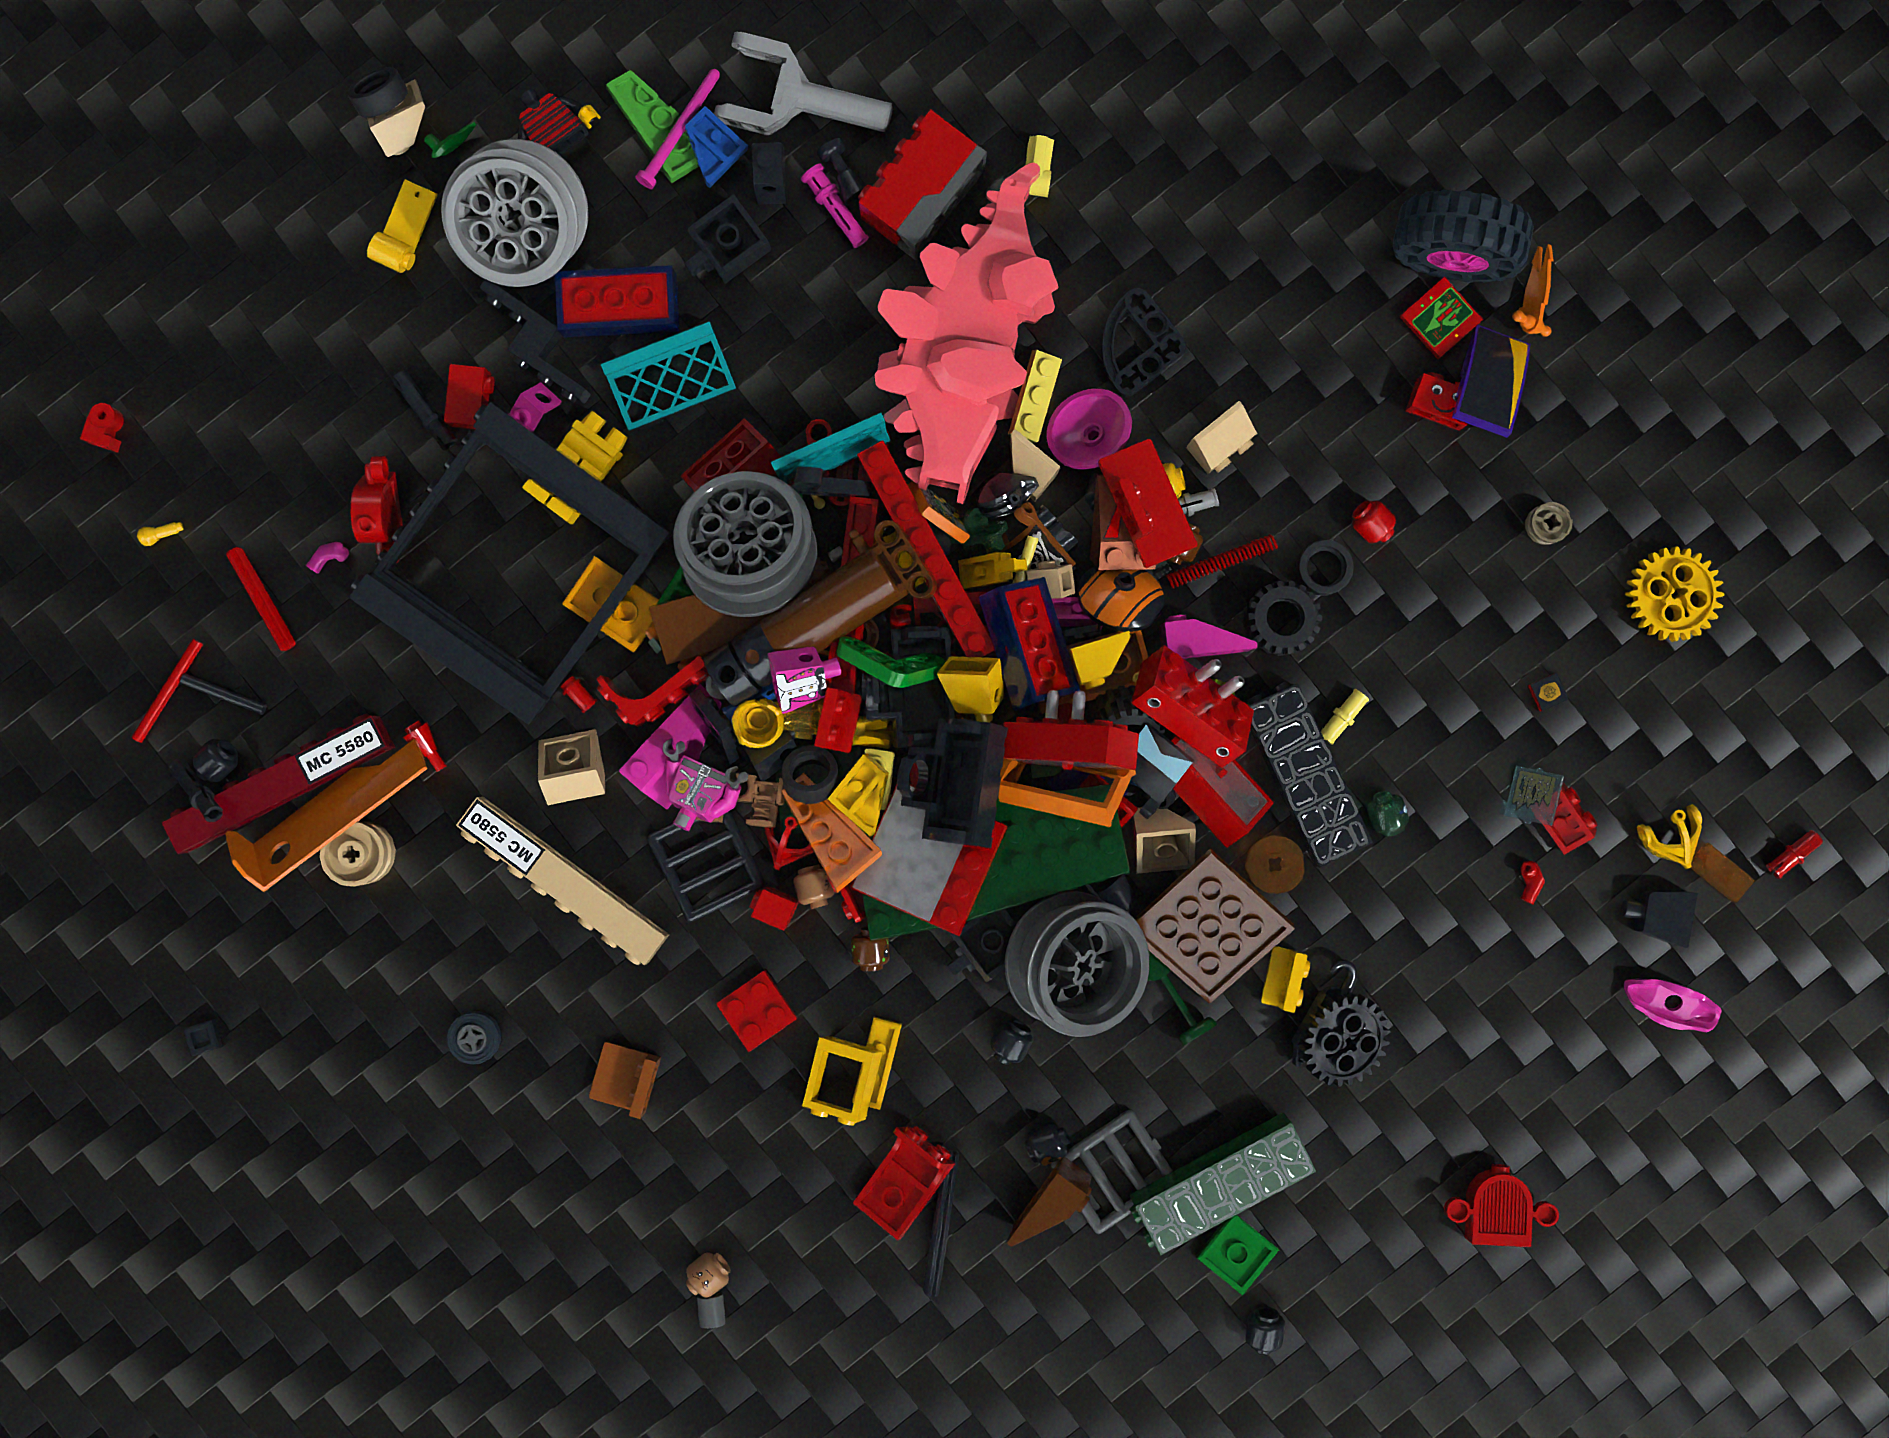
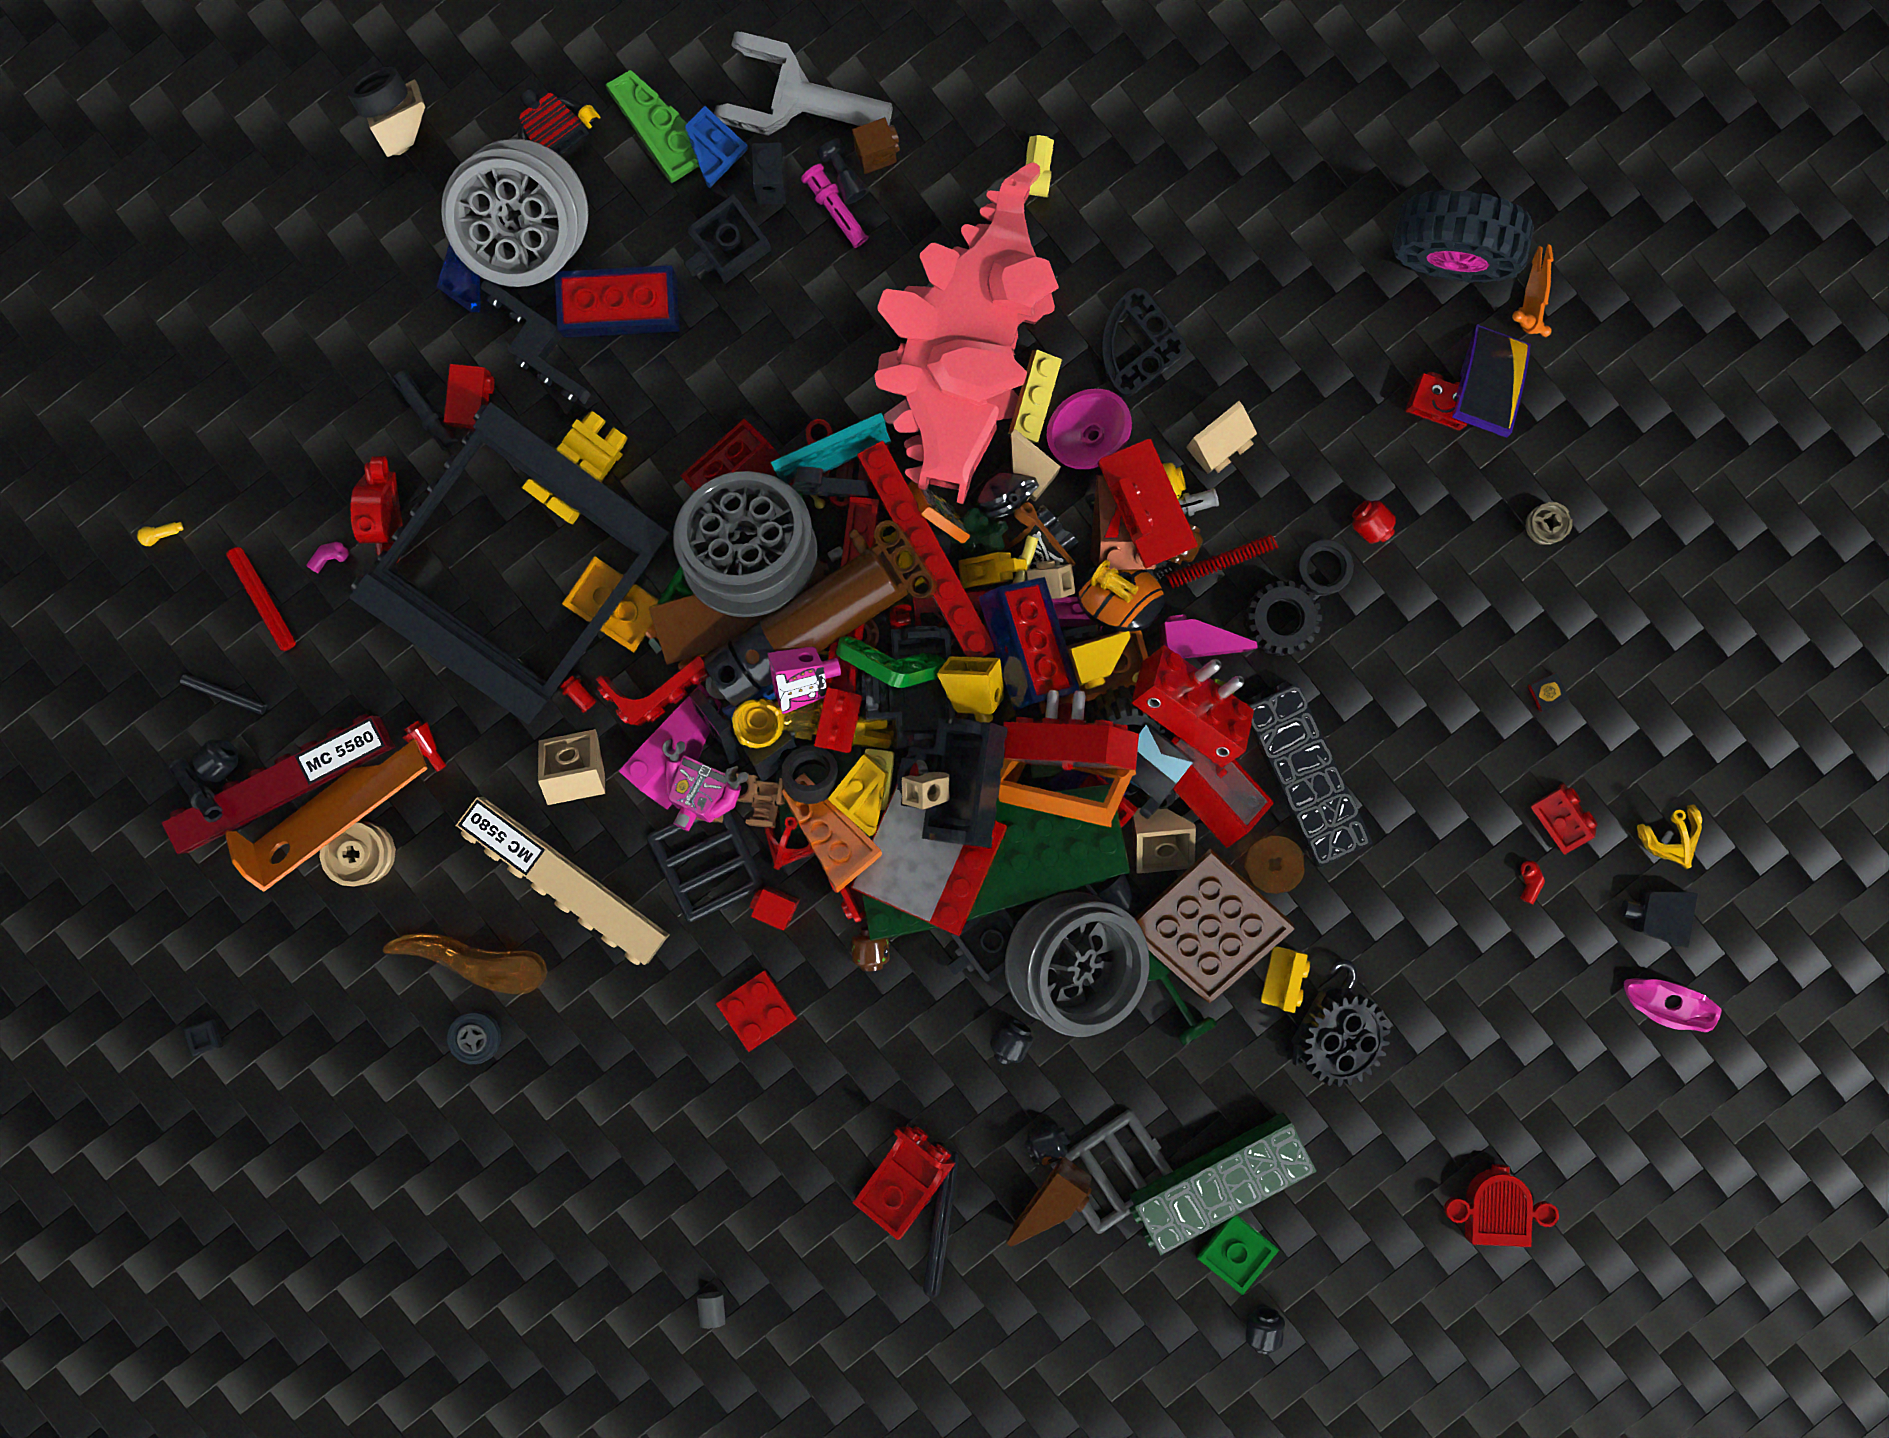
red leg [80,403,124,453] -> none
red bar [131,638,203,743] -> none
yellow door [367,179,438,273] -> none
green bar [424,122,477,158] -> none
dark pink bracket [510,383,562,431] -> none
dark orange bracket [589,1042,661,1119] -> none
teal fence [601,322,736,431] -> none
dark pink bar [635,69,720,189] -> none
medium nougat head [686,1252,731,1297] -> none
medium nougat head [793,864,835,909] -> none
yellow window [802,1036,883,1126] -> none
yellow tile [852,1016,902,1110] -> none
red piece [858,109,987,260] -> none
light yellow pin [1321,688,1369,745] -> none
clear green head [1367,791,1409,837] -> none
tile [1400,277,1483,360] -> none
piece [1504,766,1564,826] -> none
yellow gear [1625,547,1724,642] -> none
clear orange plate [1691,843,1755,903] -> none
red axle [1766,830,1823,879] -> none
none -> clear orange animal [383,933,547,994]
none -> clear blue wing [437,243,481,312]
none -> reddish brown brick [852,117,900,174]
none -> tan leg [902,772,950,810]
none -> yellow pin [1090,560,1139,603]

